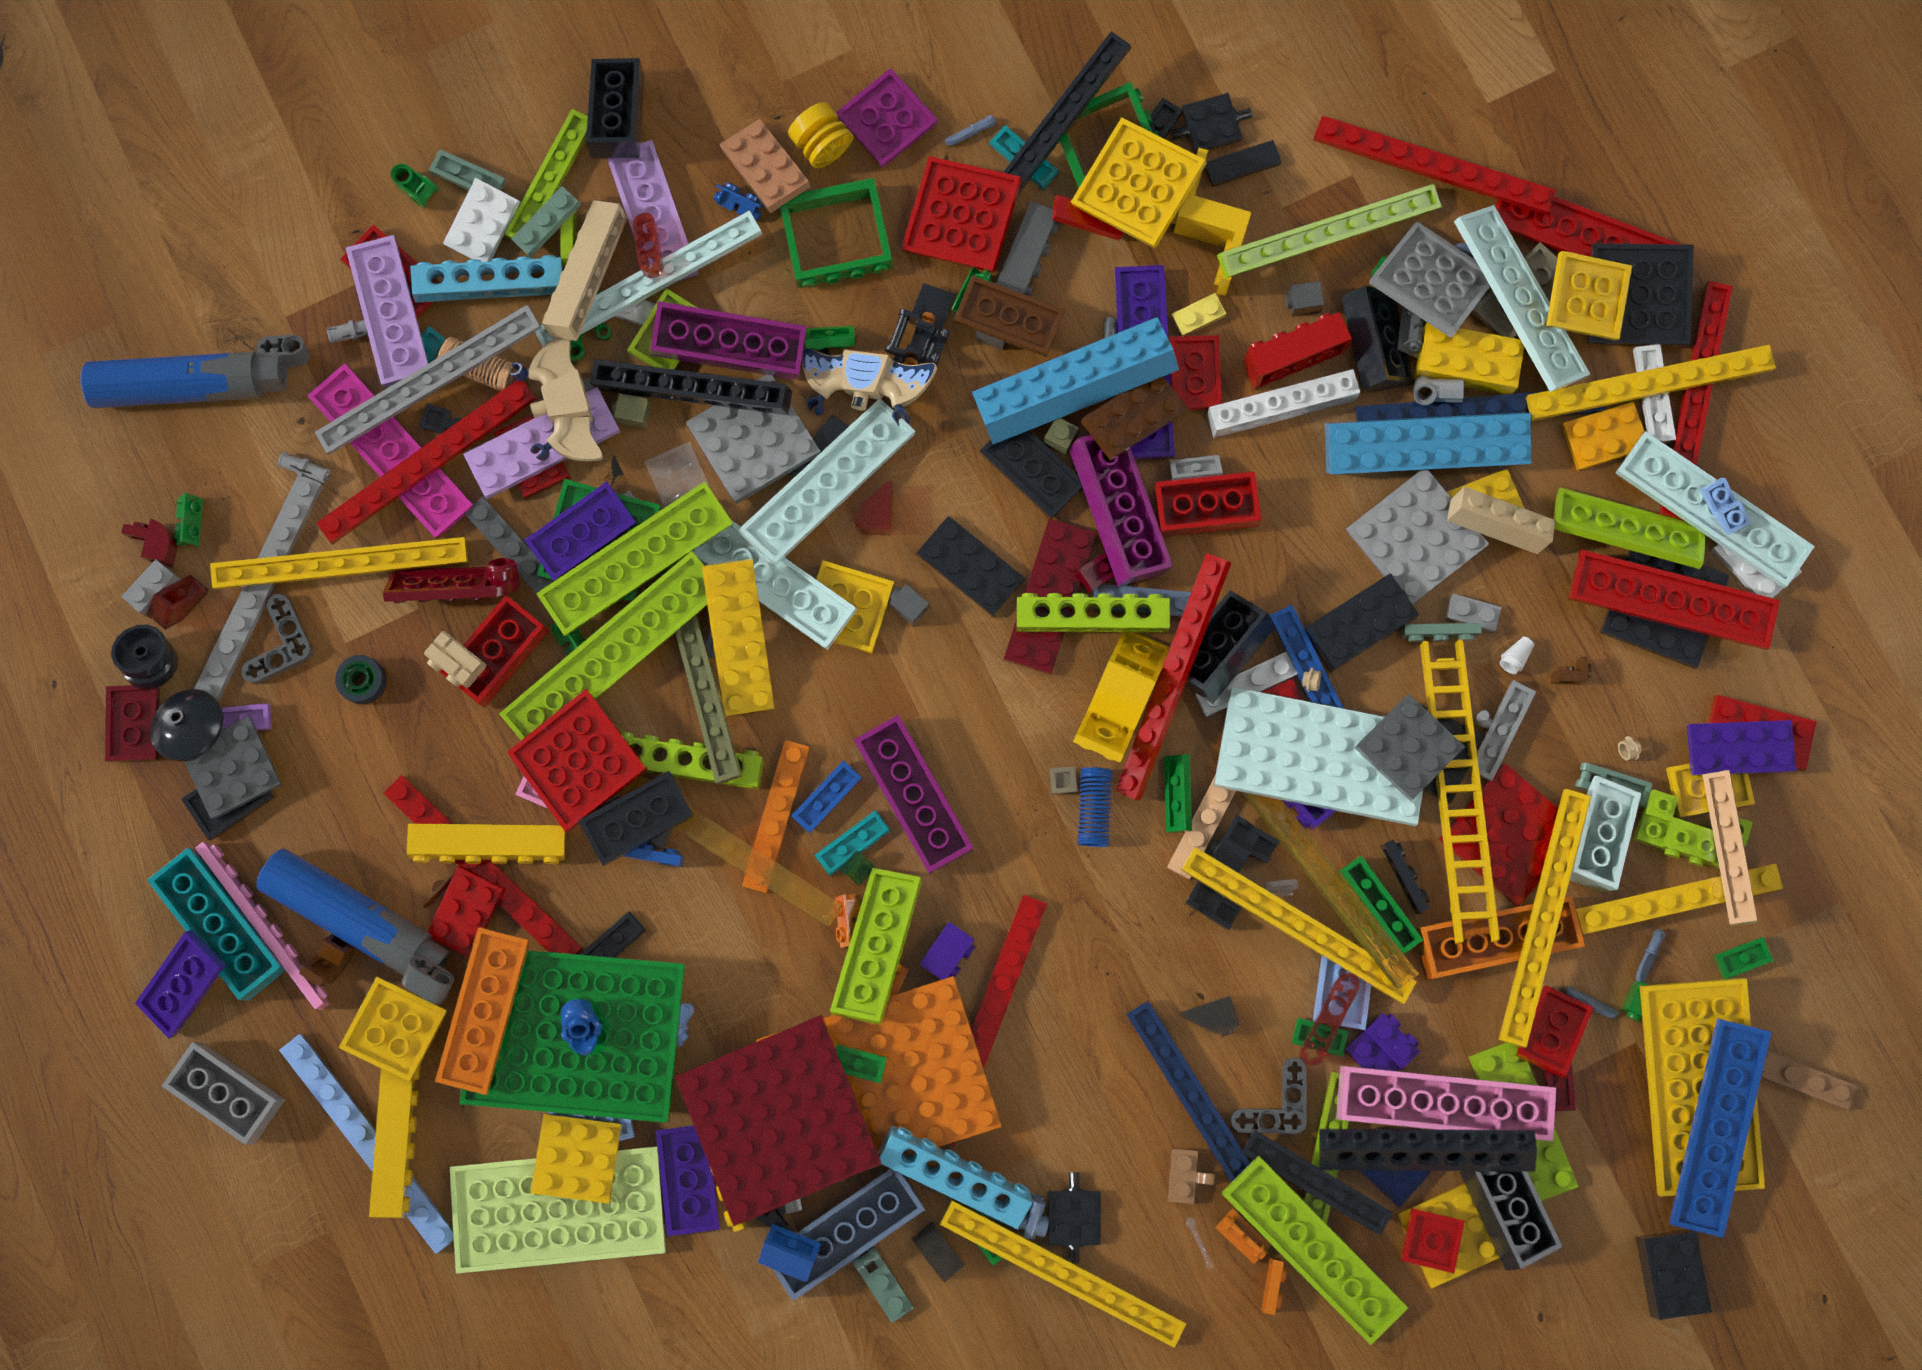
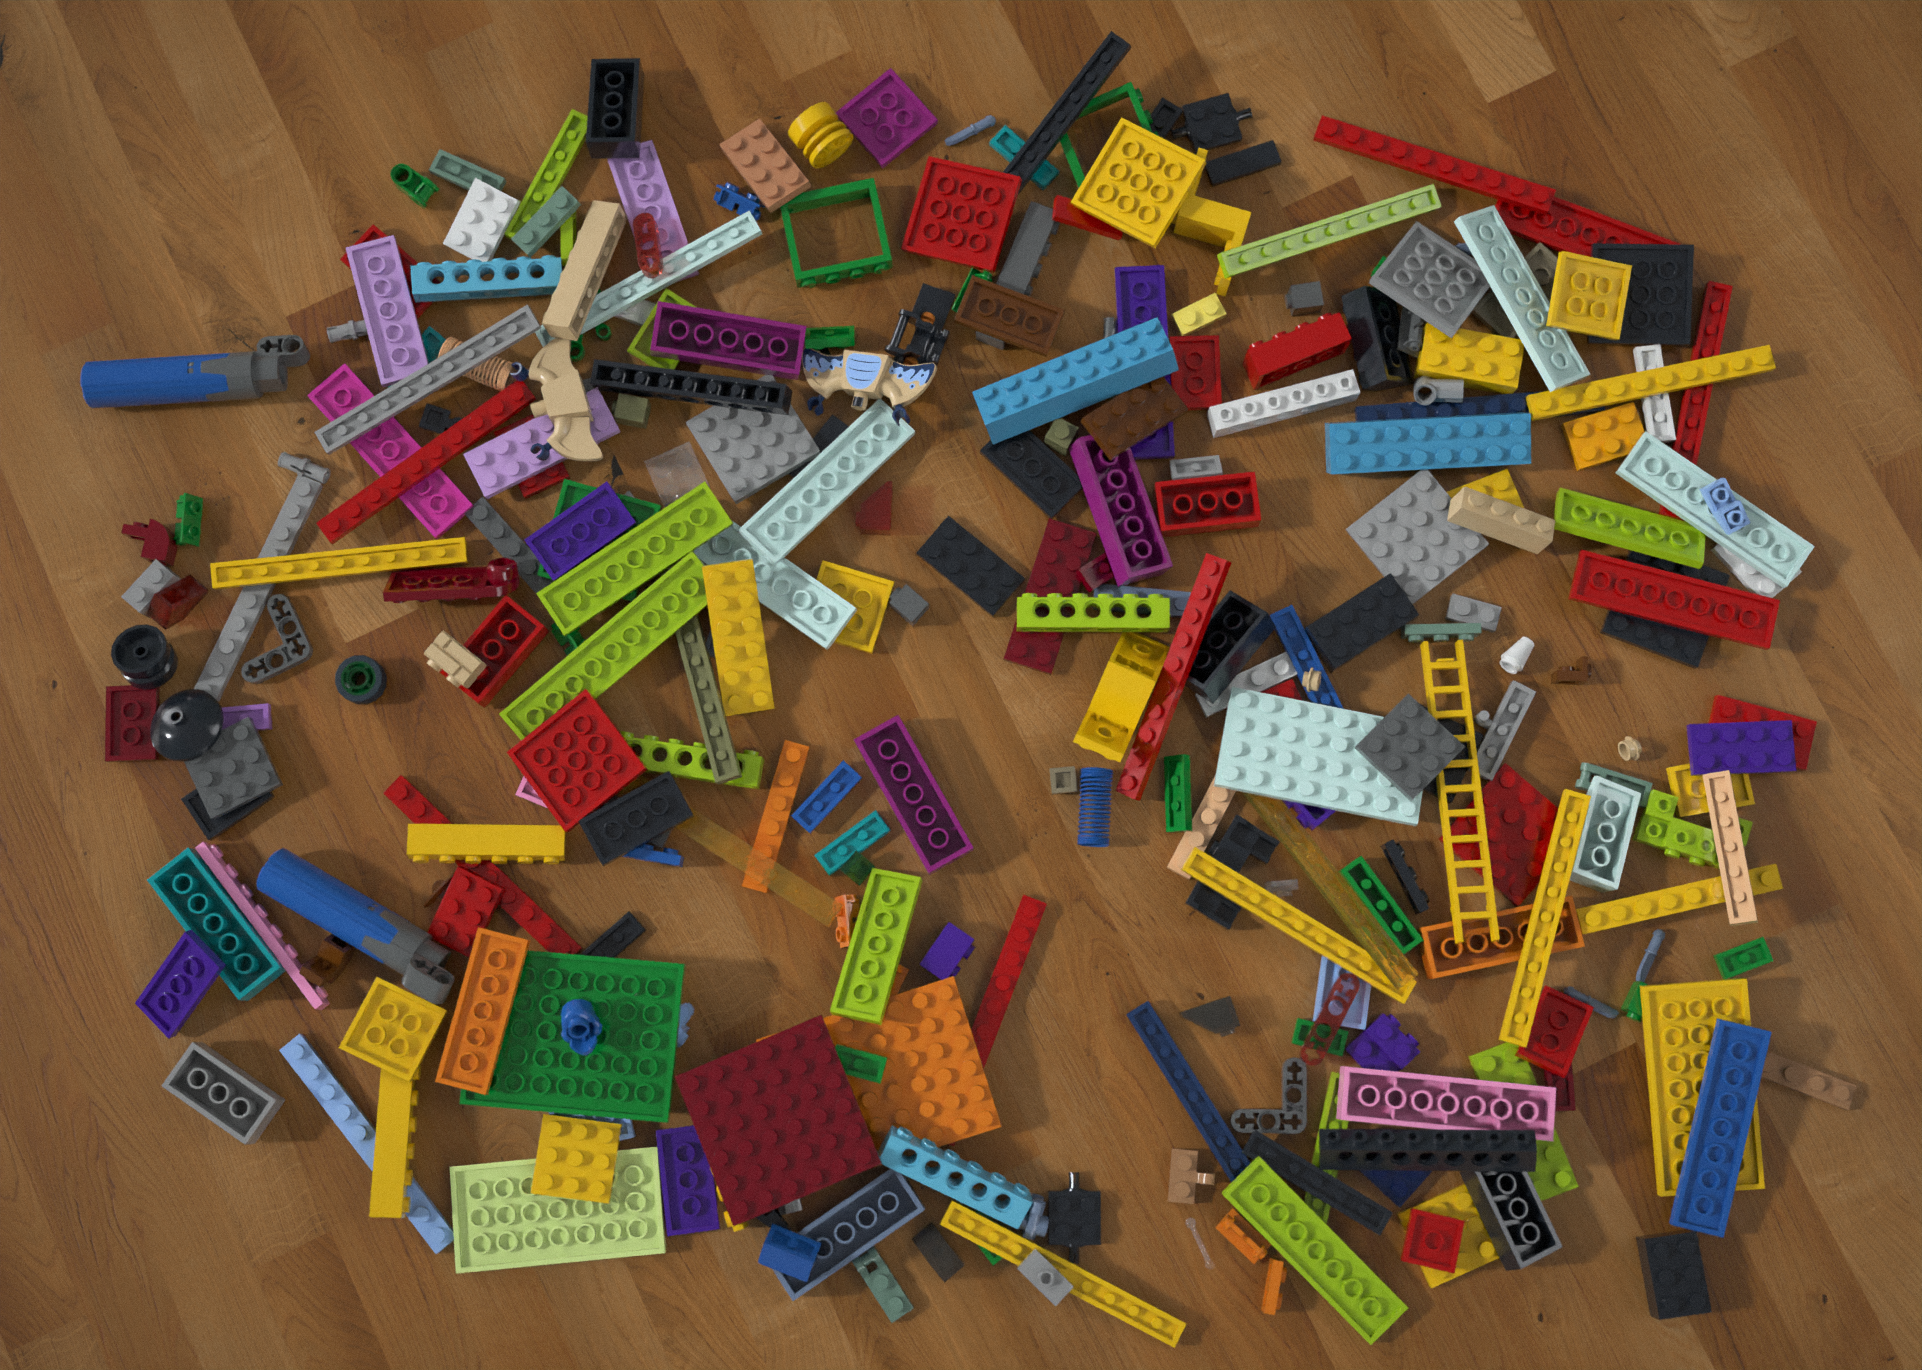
none -> light grey plate [1017,1249,1074,1306]

